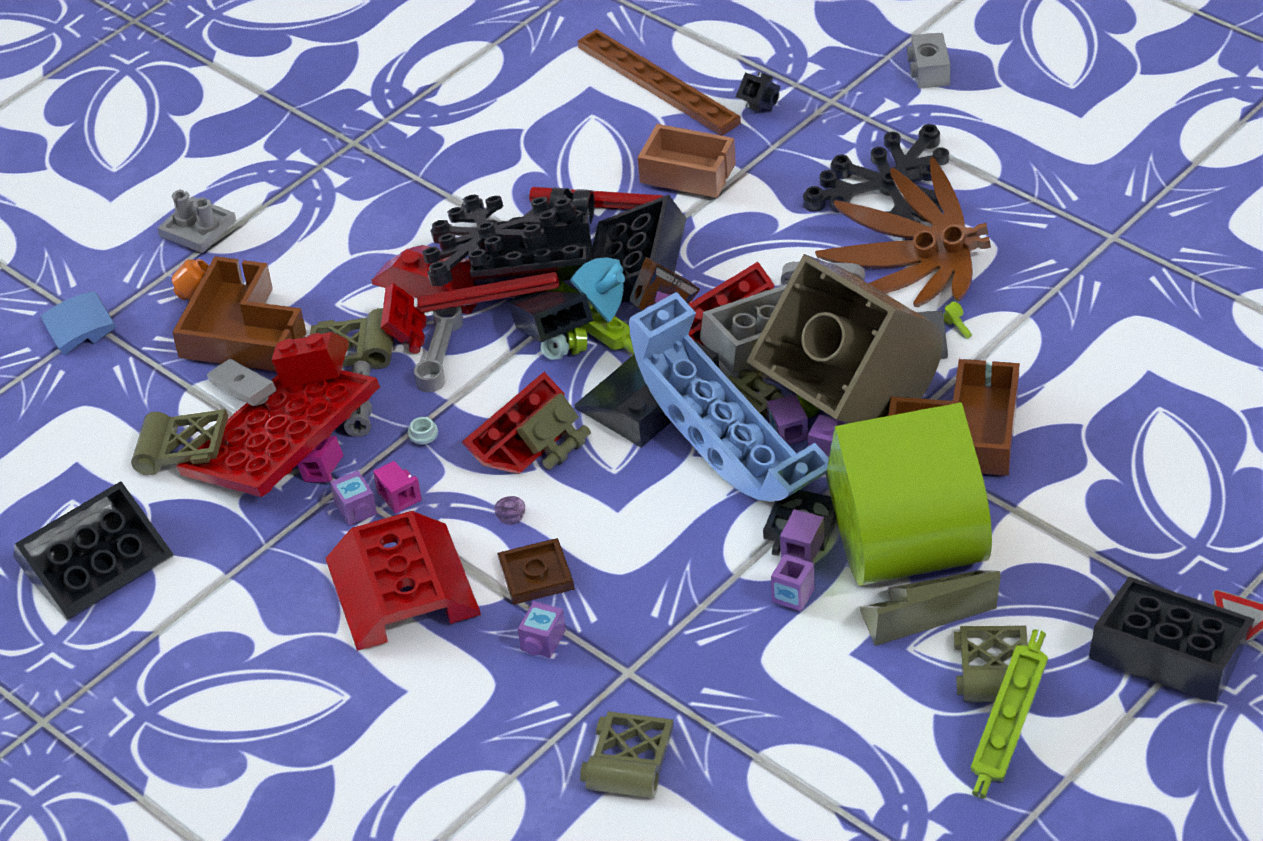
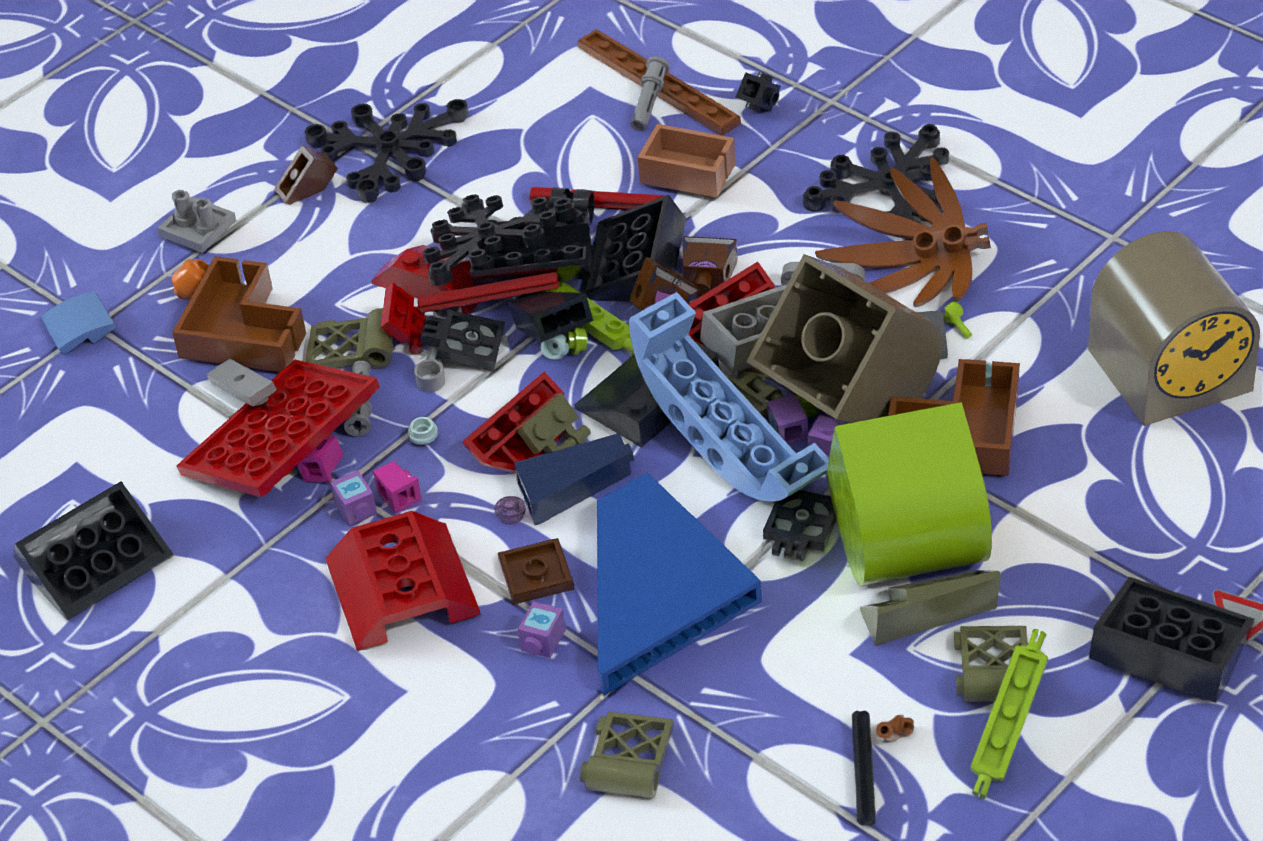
olive piece [131,409,229,475] -> none
red slope [271,332,349,388] -> none
medium azure shield [570,258,625,323] -> none
medium lavender brick [771,554,815,611] -> none
medium lavender brick [780,509,825,563] -> none
light grey brick [907,32,950,89] -> none
none -> reddish brown slope [274,145,338,205]
none -> black plant [304,99,469,203]
none -> black piece [420,310,505,370]
none -> dark blue slope [514,433,634,525]
none -> blue slope [597,472,762,696]
none -> light grey pin [630,56,670,131]
none -> reddish brown torso [682,236,738,296]
none -> black axle [852,710,876,826]
none -> dark orange arm [876,714,915,742]
none -> dark tan brick [1088,231,1260,426]

